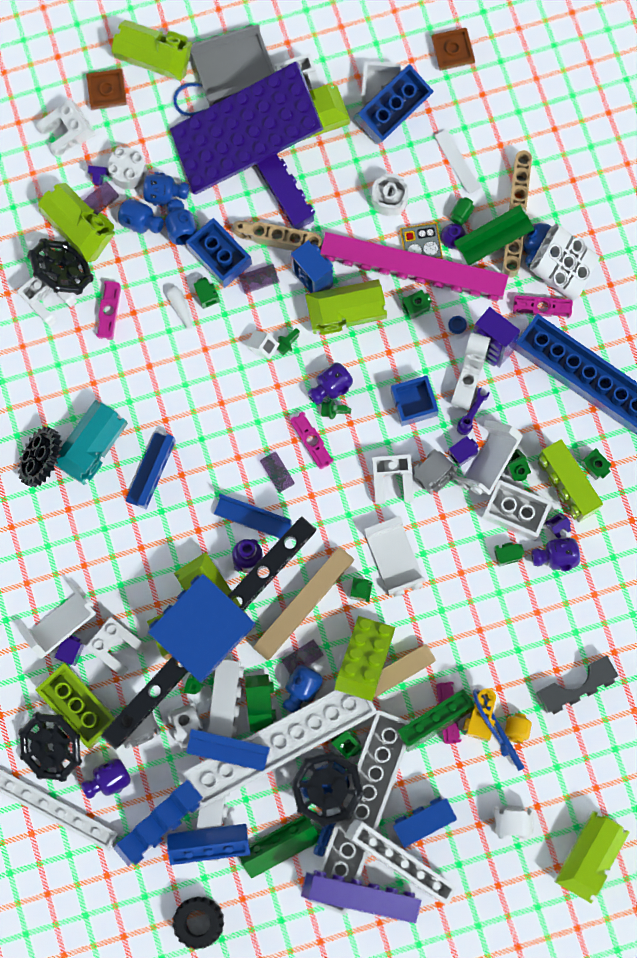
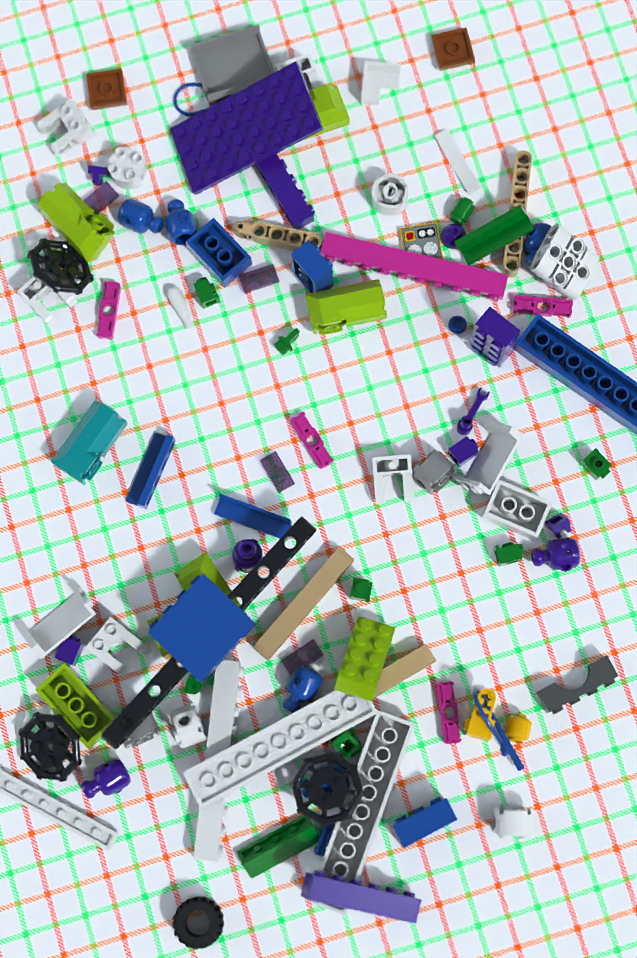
black gear [17,426,62,488] -> none
lime brick [111,19,192,81] -> none
blue brick [113,779,203,867] -> none
blue piece [143,172,189,206] -> none
blue panel [167,823,250,866] -> none
blue panel [186,729,270,771] -> none
white brick [245,330,279,359] -> none
green brick [245,674,277,732] -> none
dark purple piece [307,362,353,405] -> none
green piece [321,399,352,420] -> none
white brick [344,819,458,905] -> none
blue brick [353,64,434,145] -> none
white panel [364,516,426,598] -> none
blue piece [390,375,439,427] -> none
green panel [397,689,475,753] -> none
green brick [402,290,432,320] -> none
white beam [451,332,490,410] -> none
green brick [505,449,531,481] -> none
lime brick [537,439,604,523] -> none
lime brick [554,811,630,904] -> none

